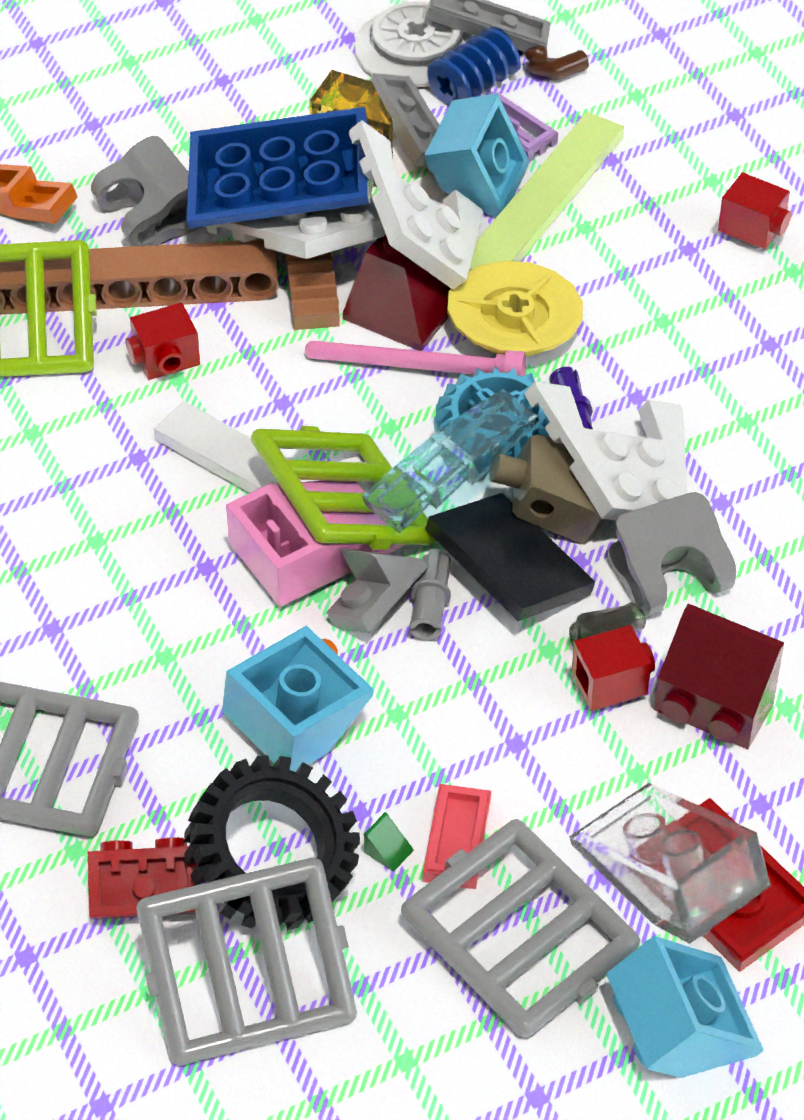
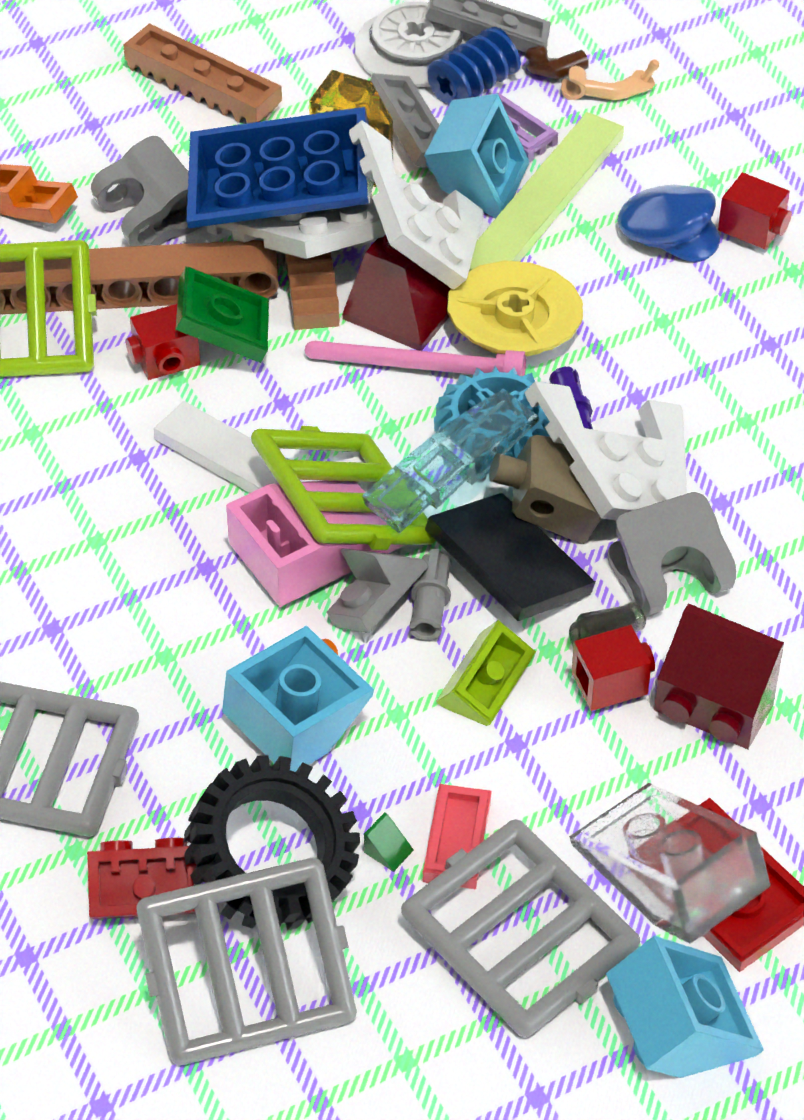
none -> nougat gear [123,23,282,123]
none -> green tile [176,266,269,363]
none -> lime slope [436,620,536,726]
none -> light nougat piece [561,59,659,100]
none -> blue piece [617,184,720,262]

